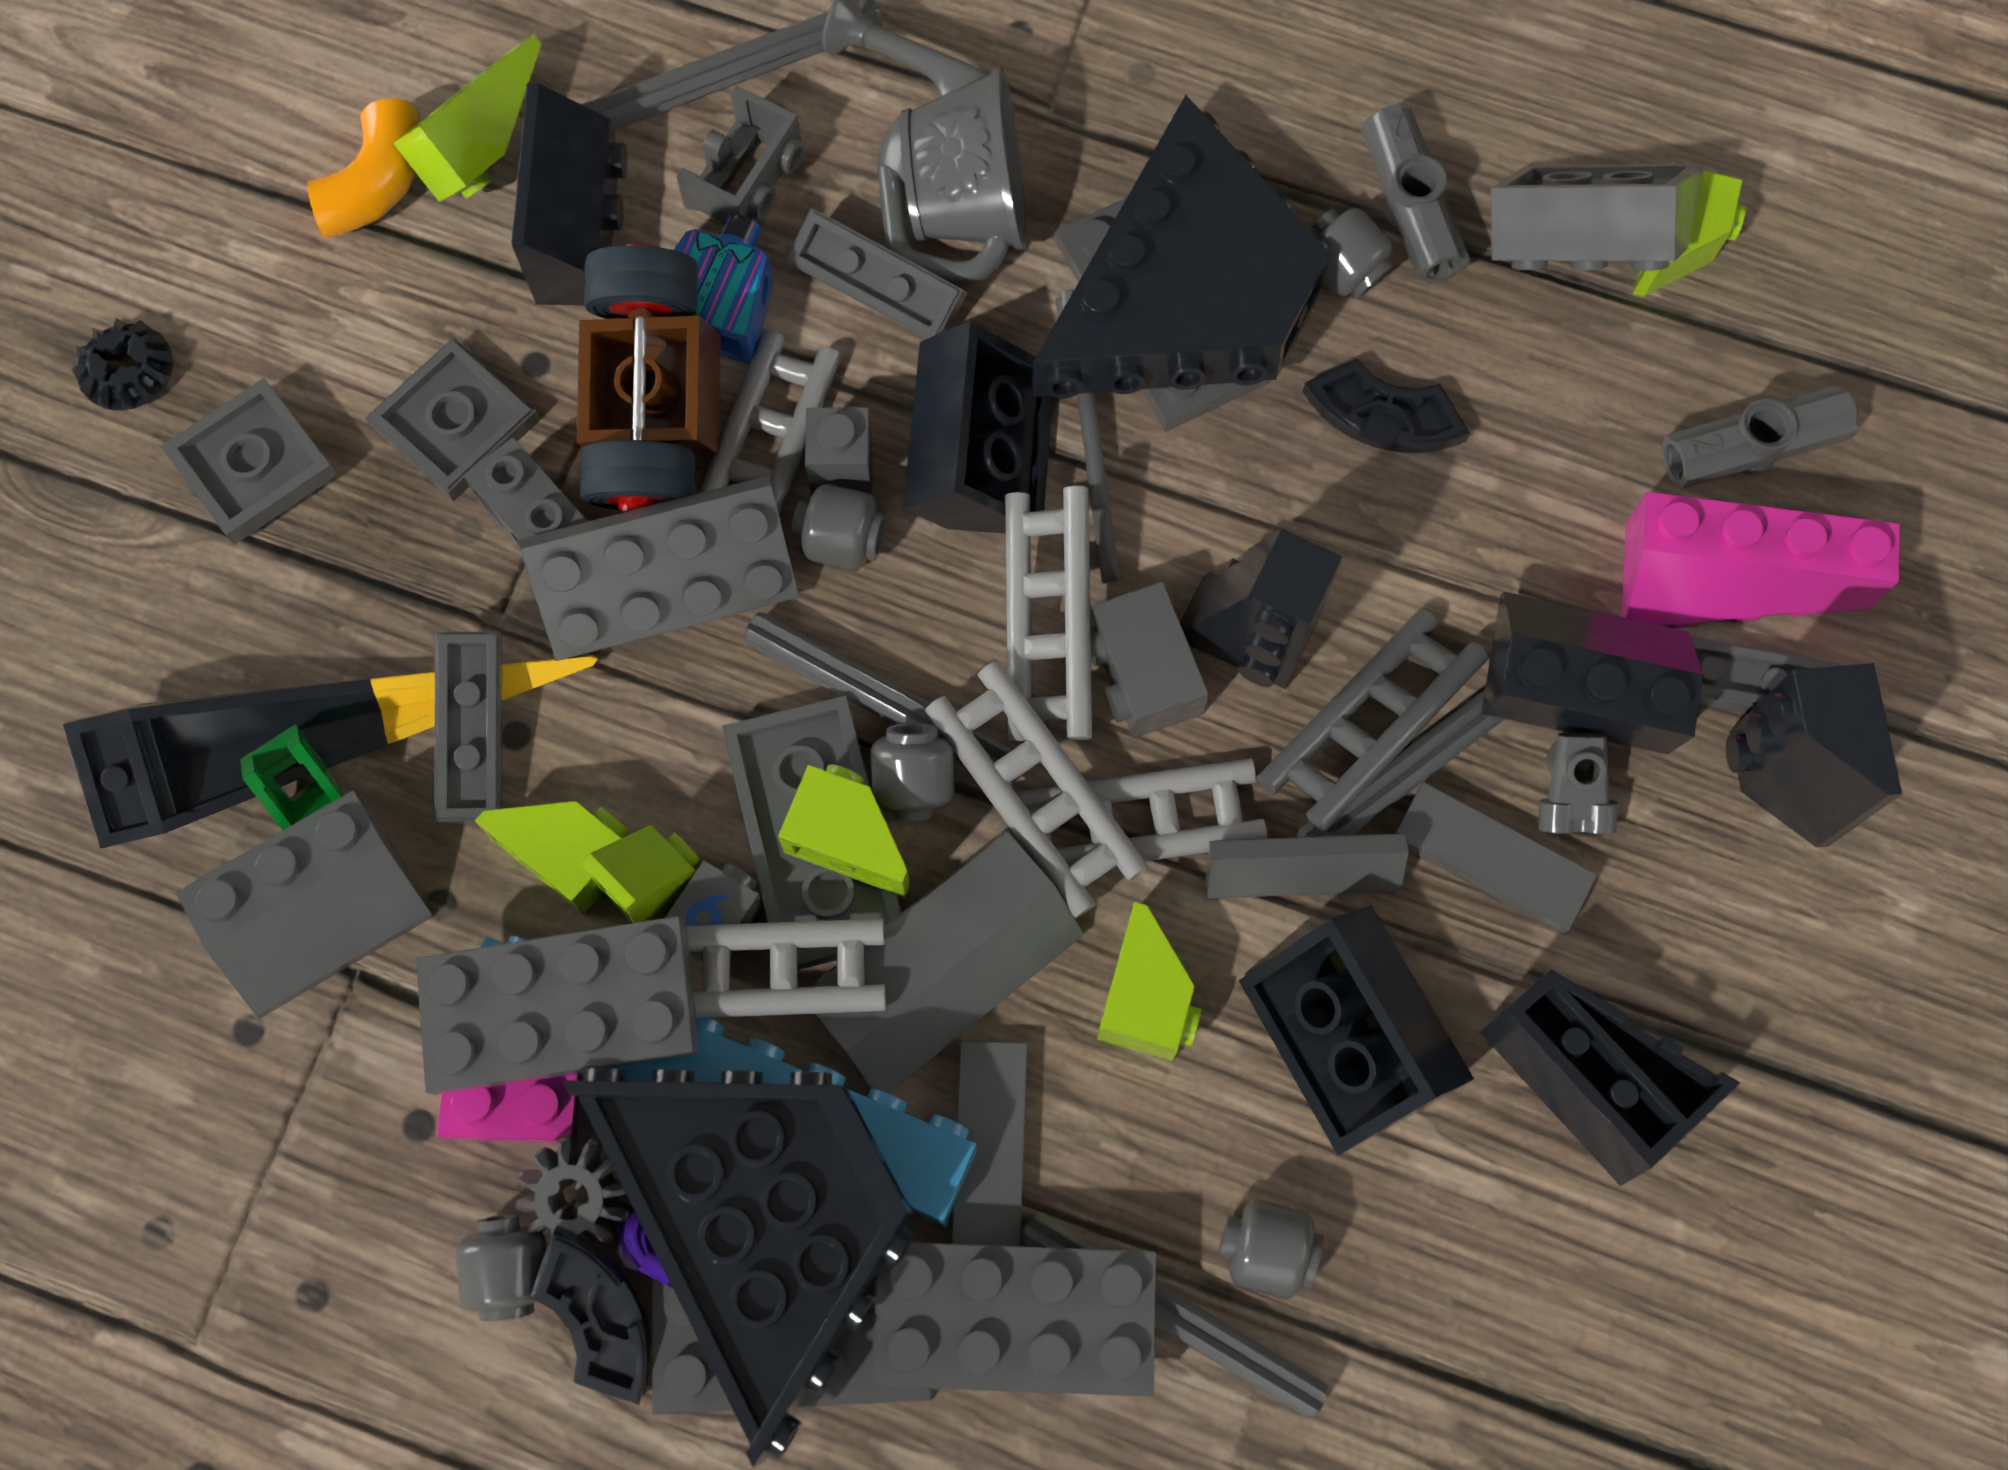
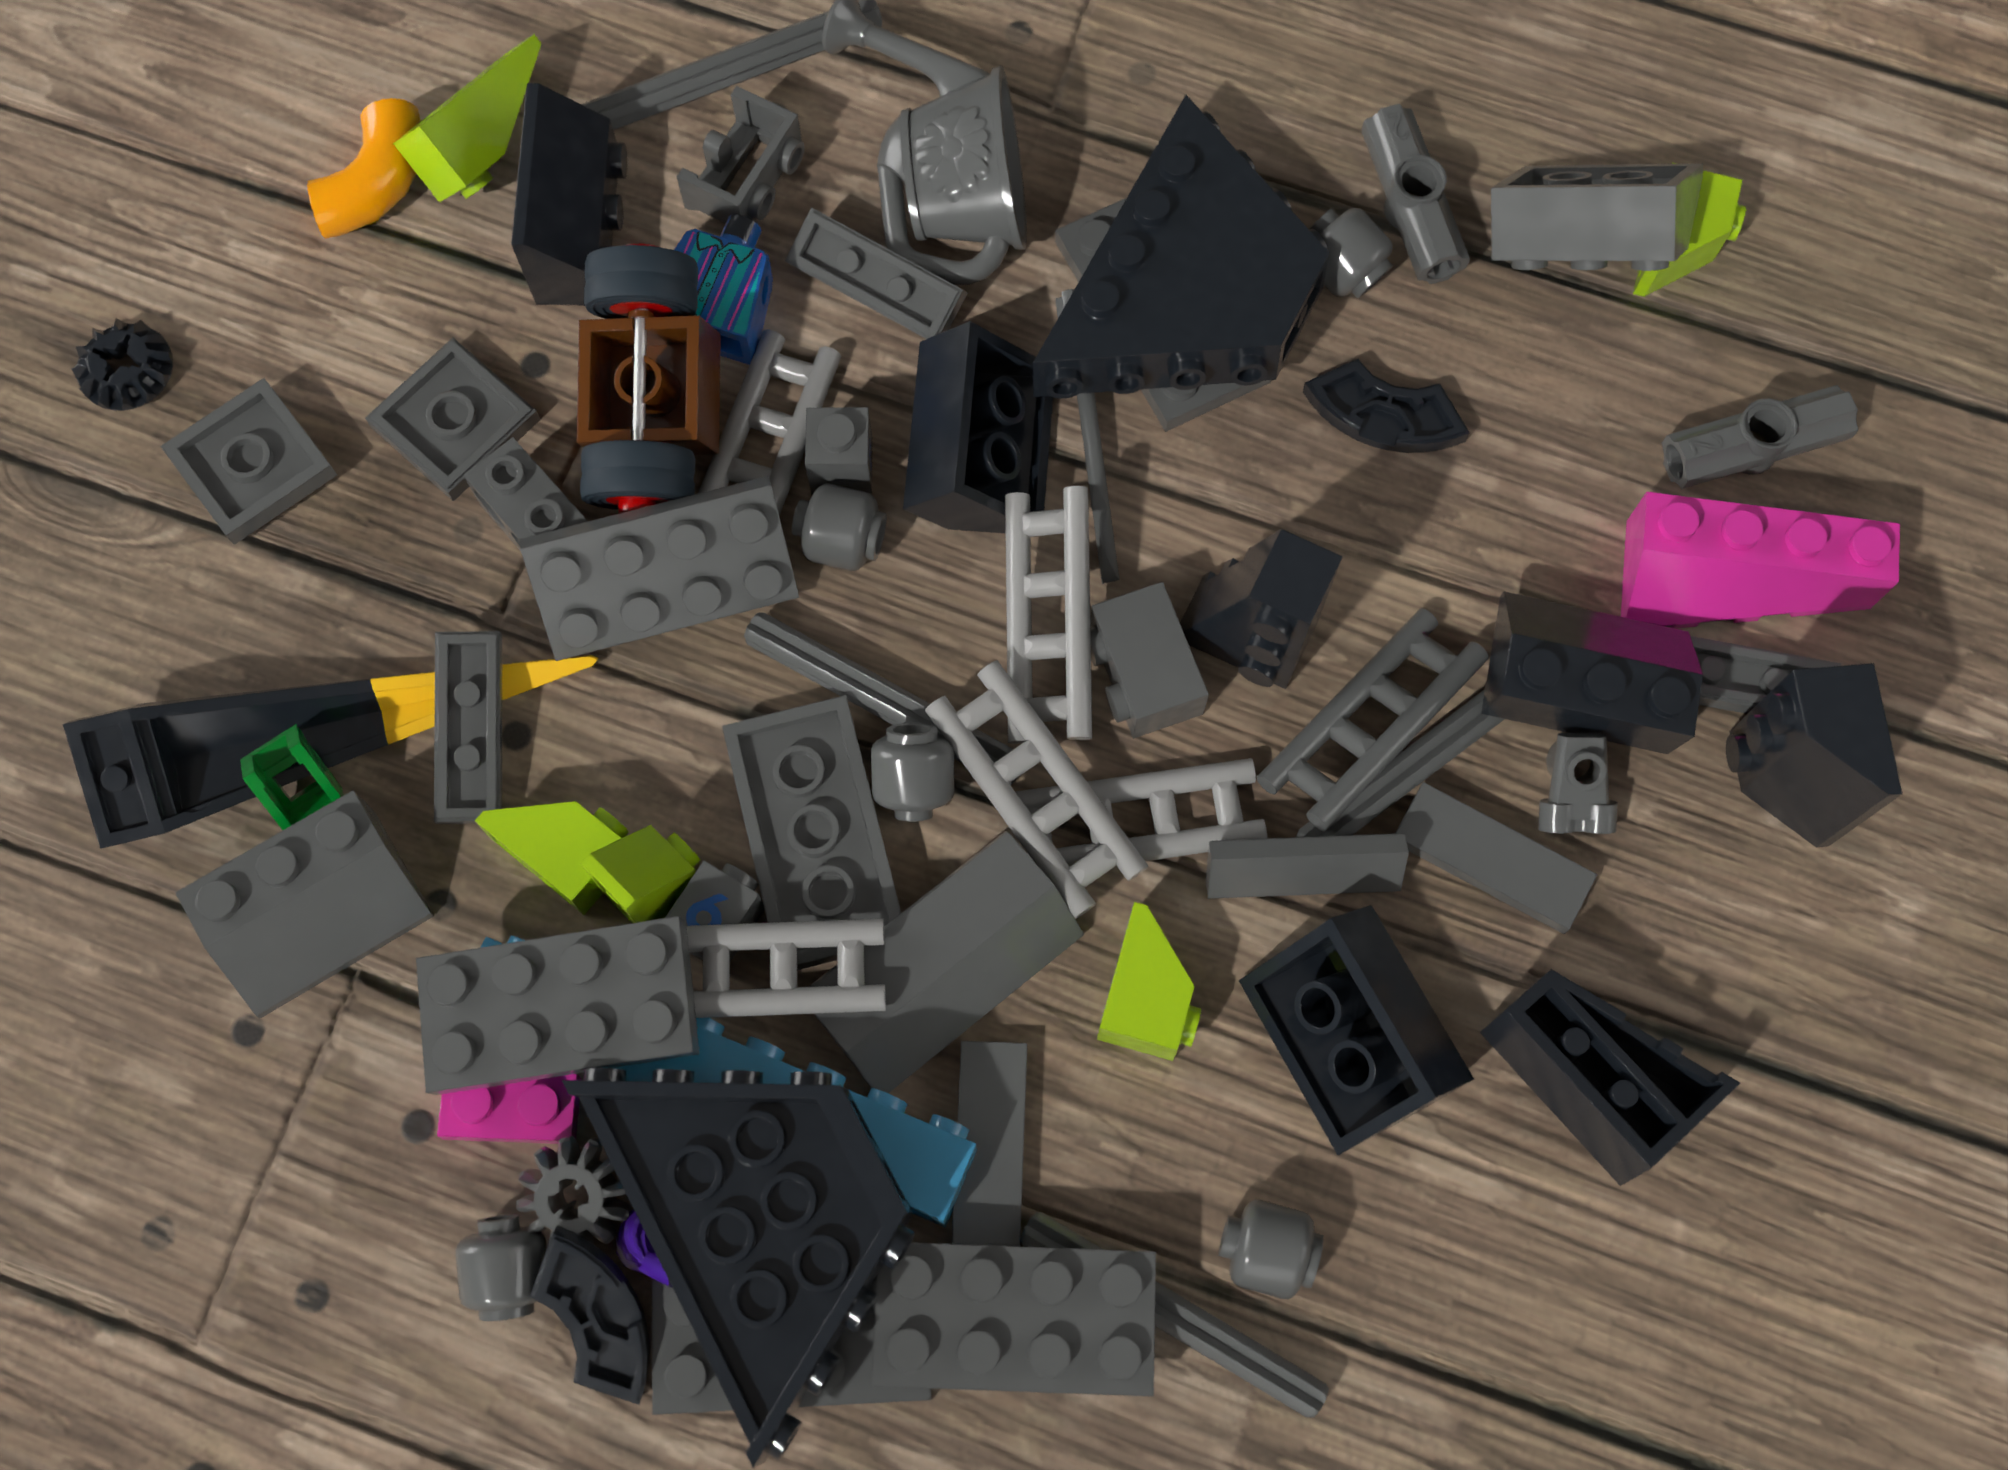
lime slope [778,764,910,897] -> none

